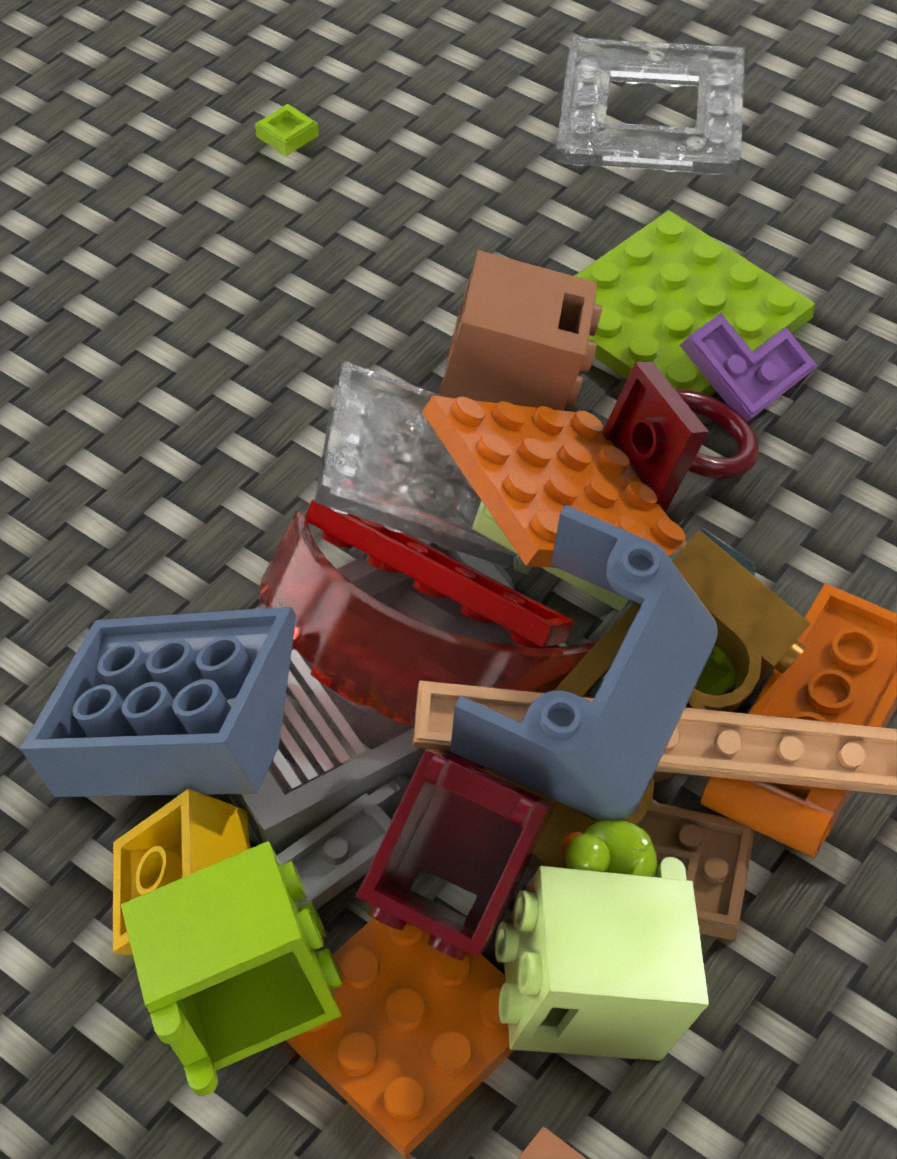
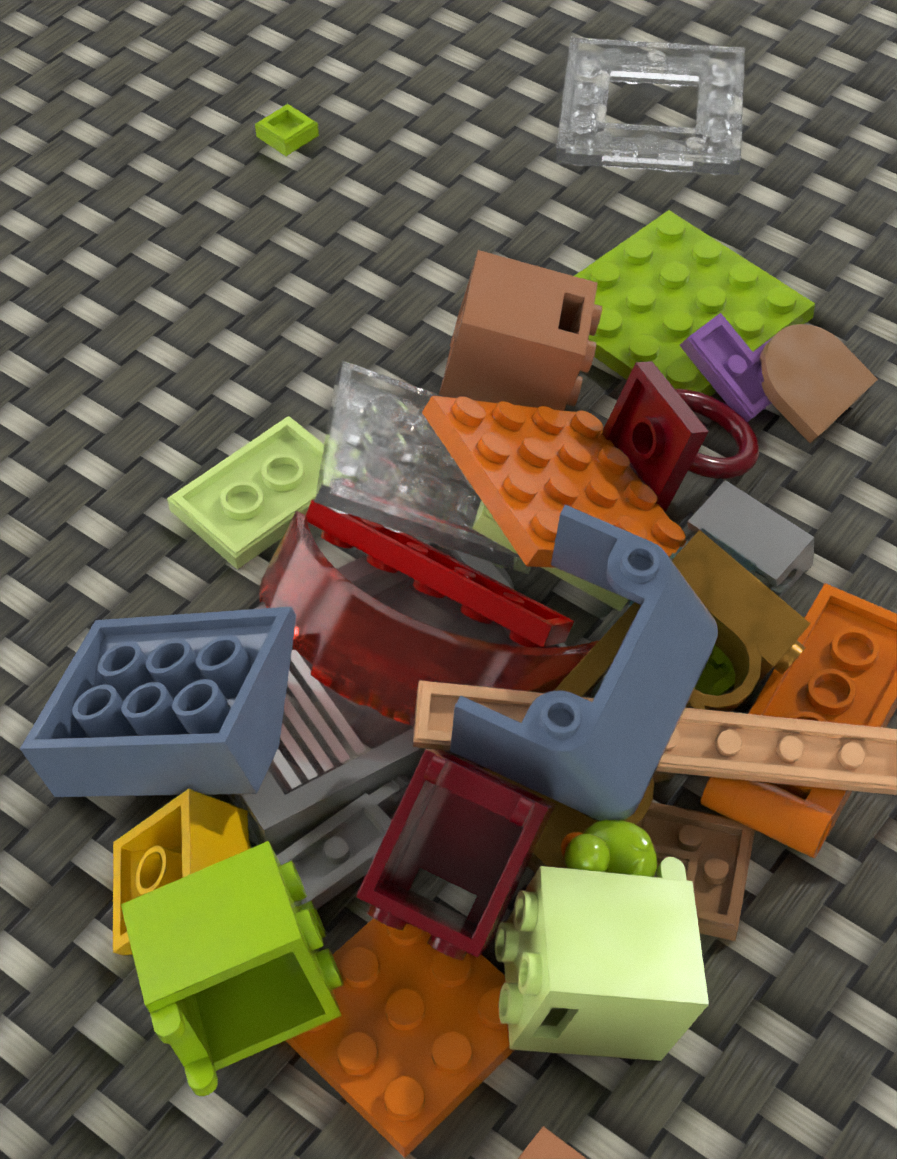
none -> yellowish green tile [167,416,358,570]
none -> light grey hinge [687,480,814,596]
none -> medium nougat tile [760,324,878,443]

